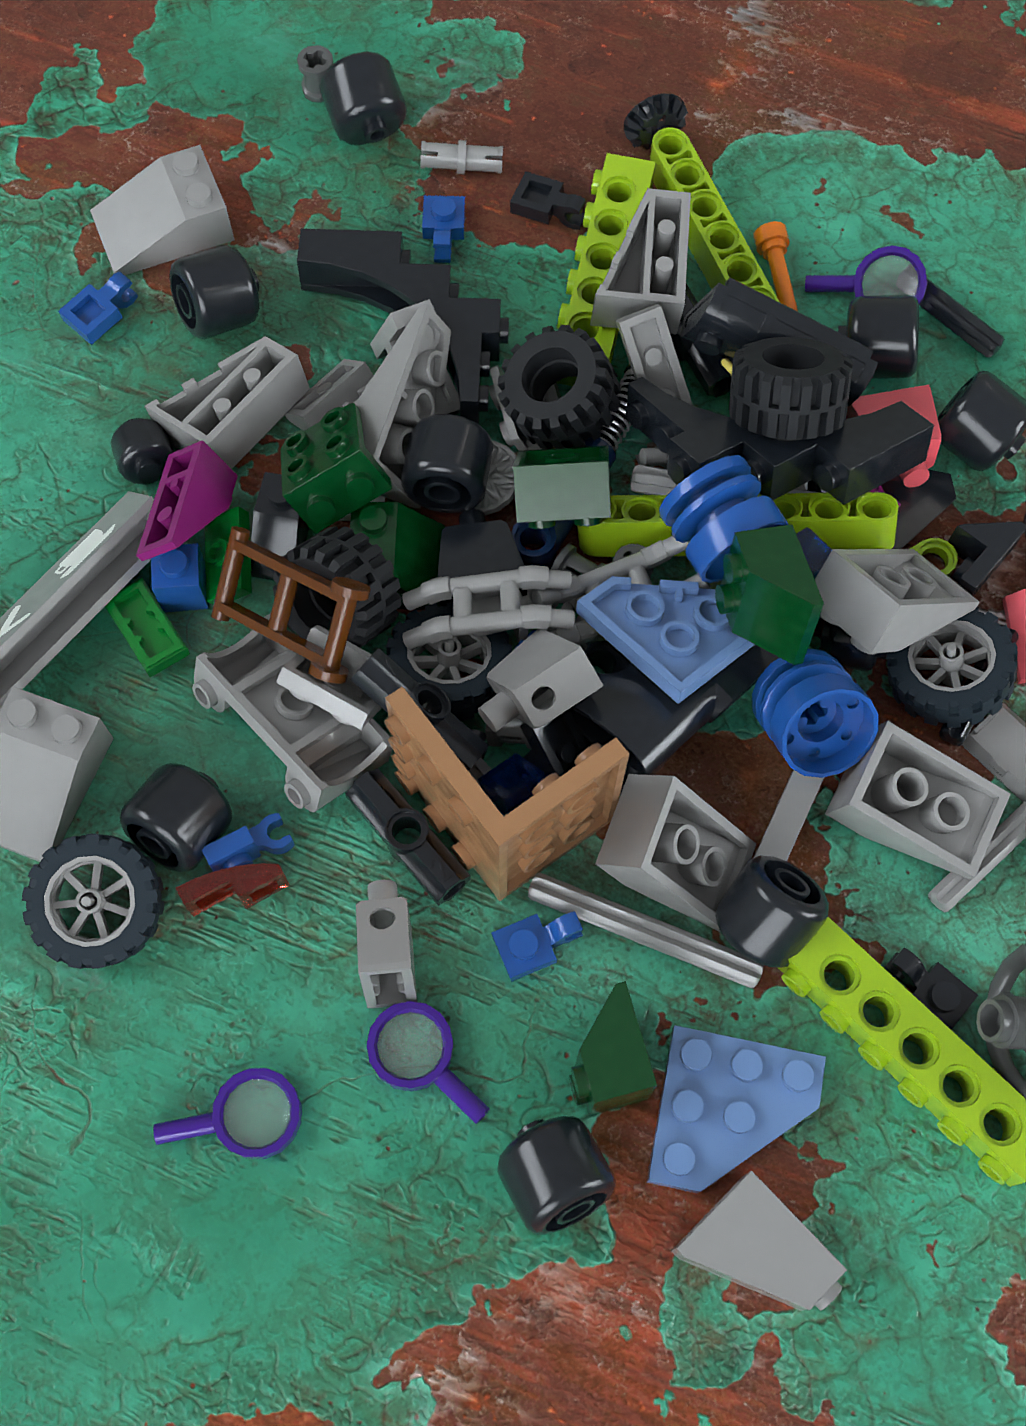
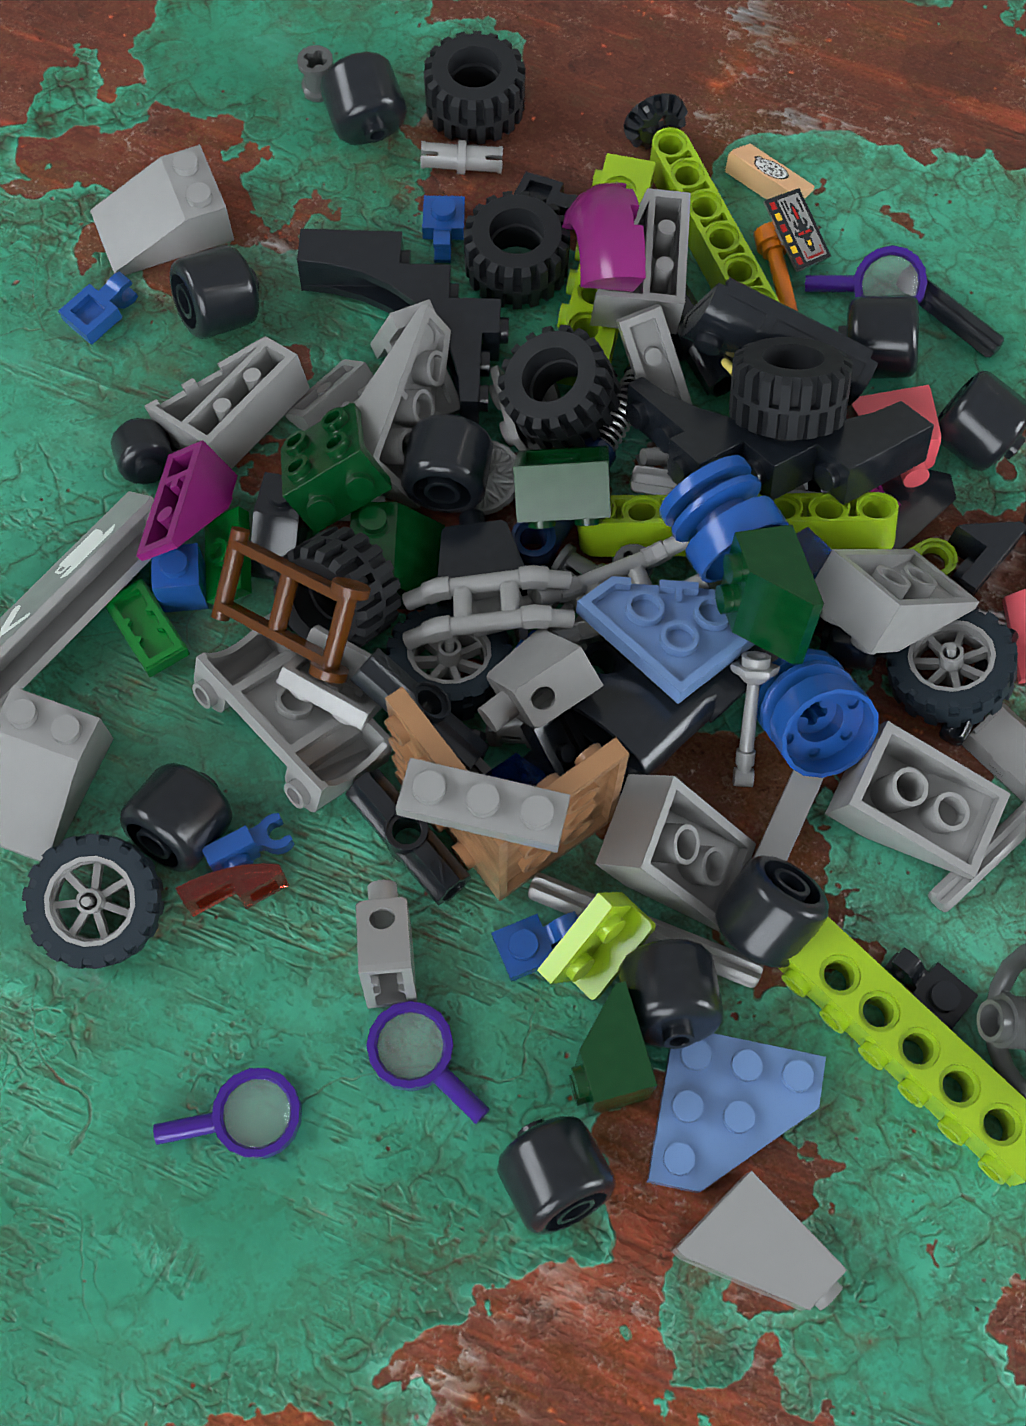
none -> light grey plate [396,758,570,853]
none -> black tyre [424,31,525,145]
none -> black tyre [464,191,570,309]
none -> lime bracket [537,892,656,1000]
none -> magenta brick [562,182,646,292]
none -> black head [618,939,723,1049]
none -> light nougat slope [725,144,815,200]
none -> light grey piece [731,651,780,787]
none -> piece [763,188,831,272]

